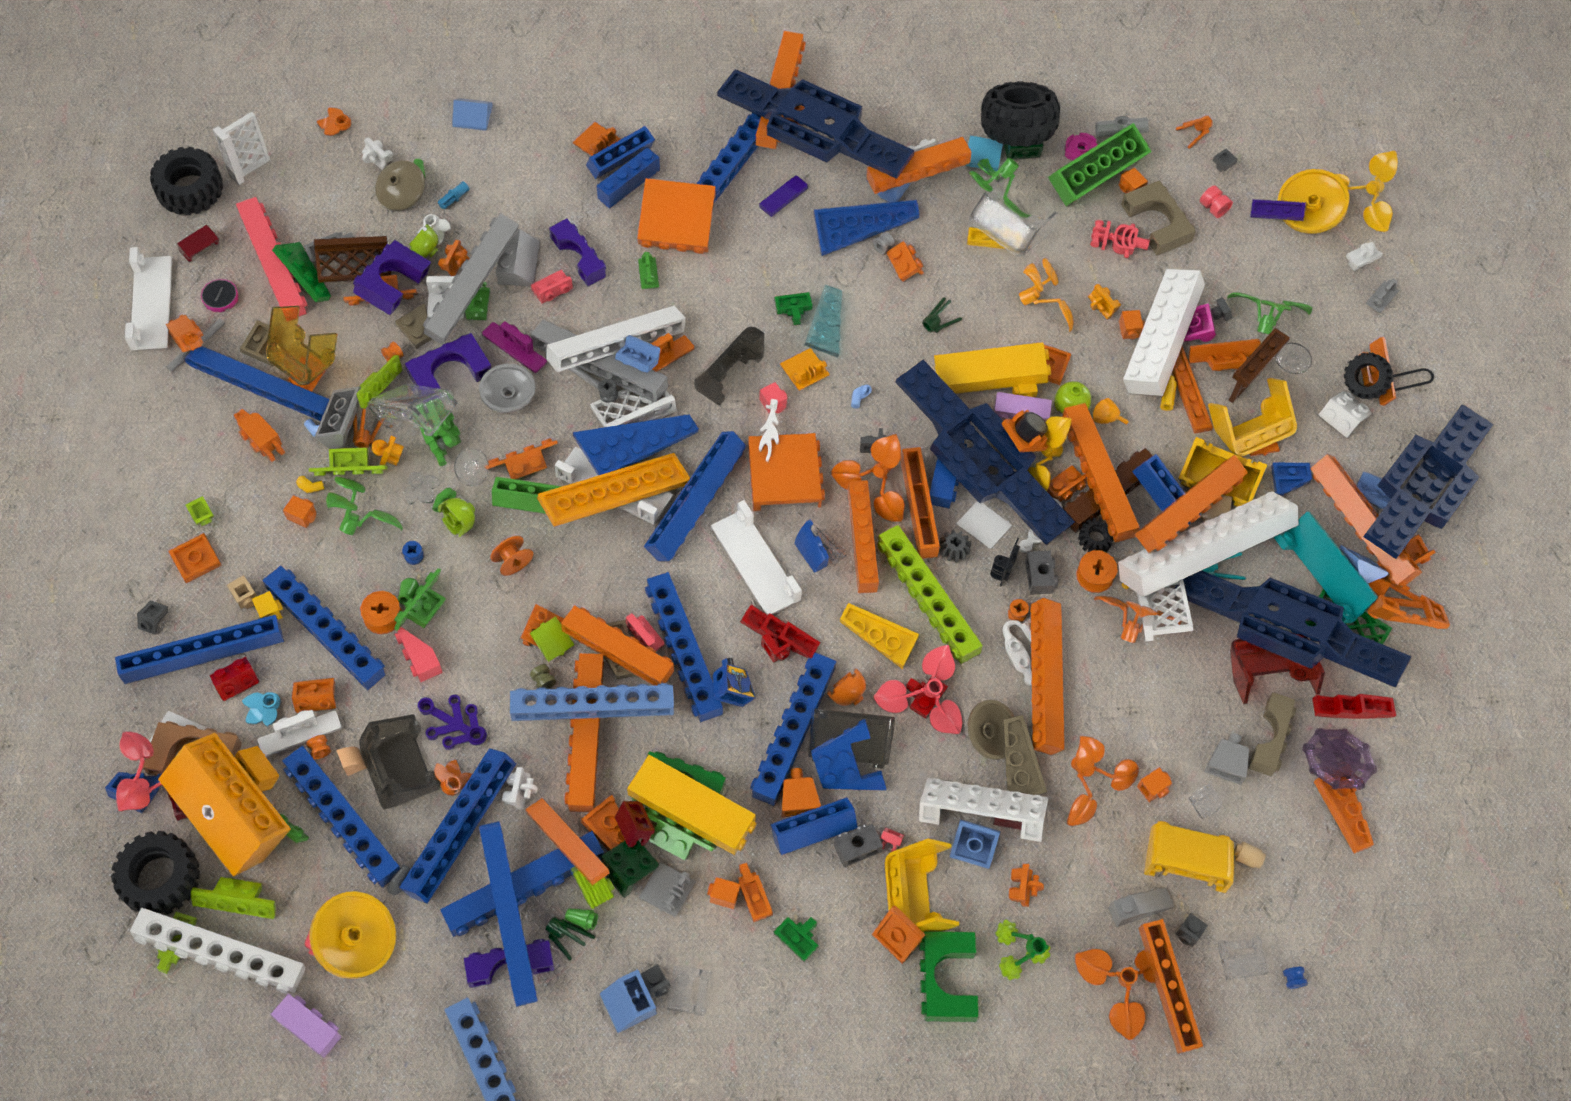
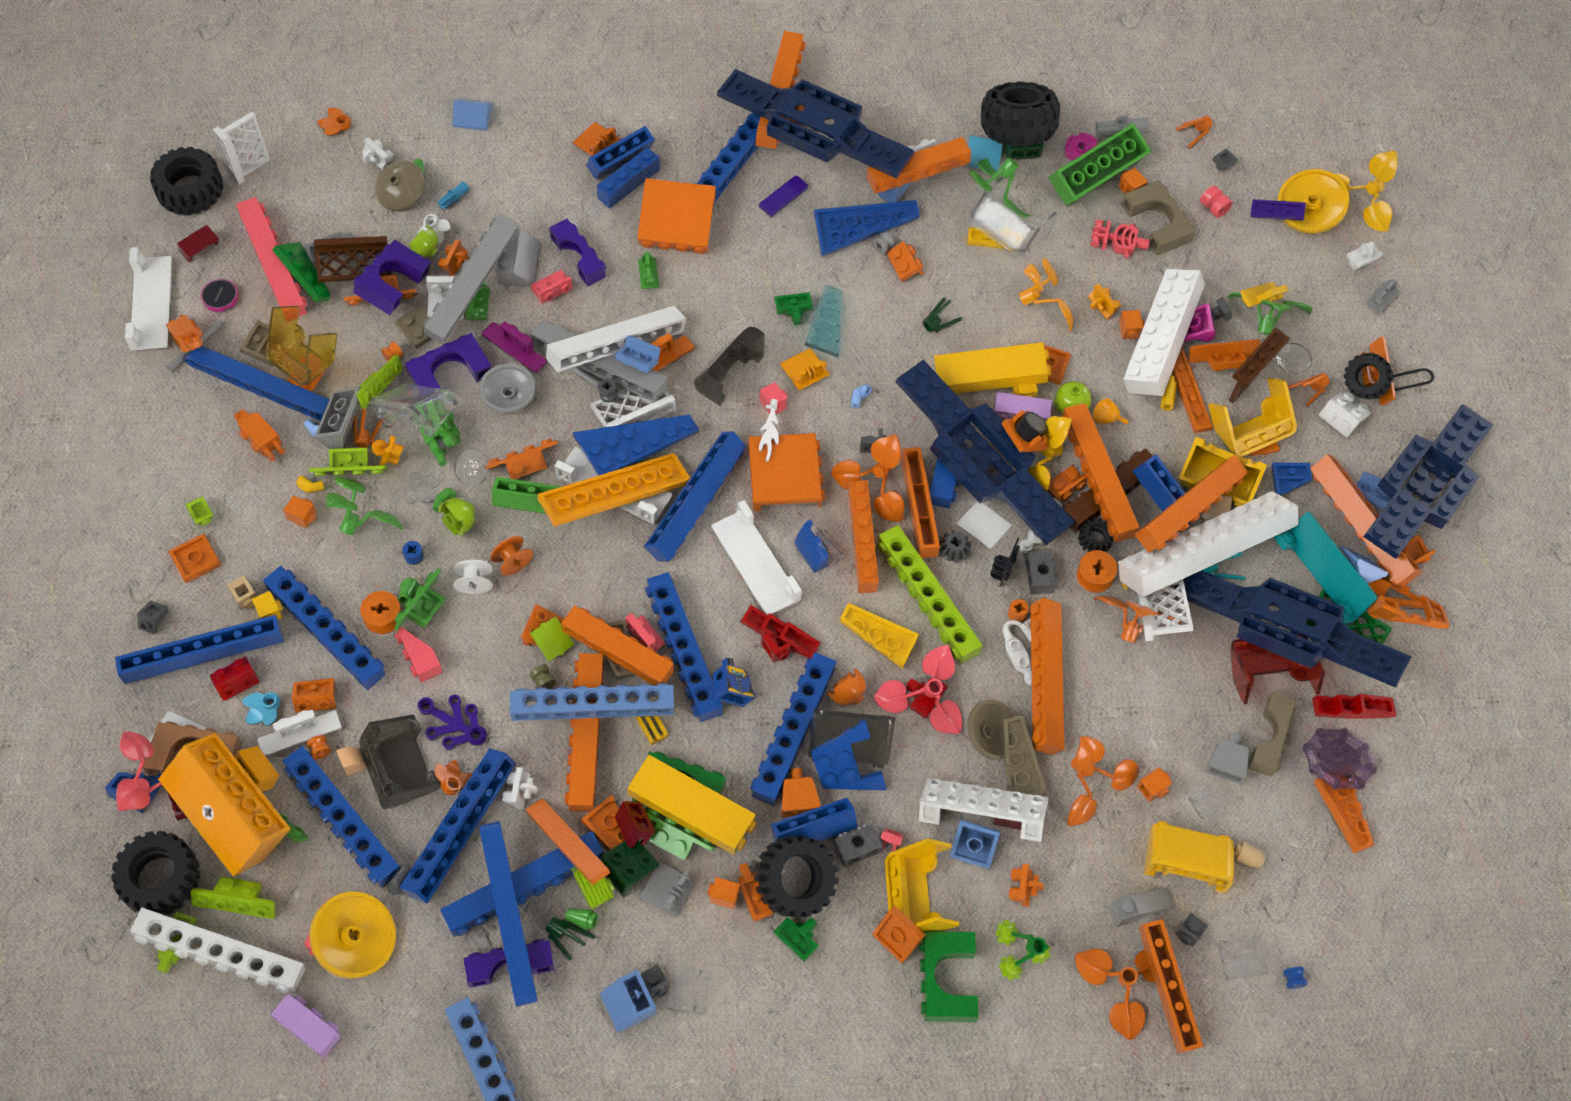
none -> white piece [453,560,493,594]
none -> yellow tile [635,716,668,745]
none -> black tyre [754,836,839,918]
none -> yellow bracket [1240,281,1289,308]
none -> orange plant [1288,373,1330,407]

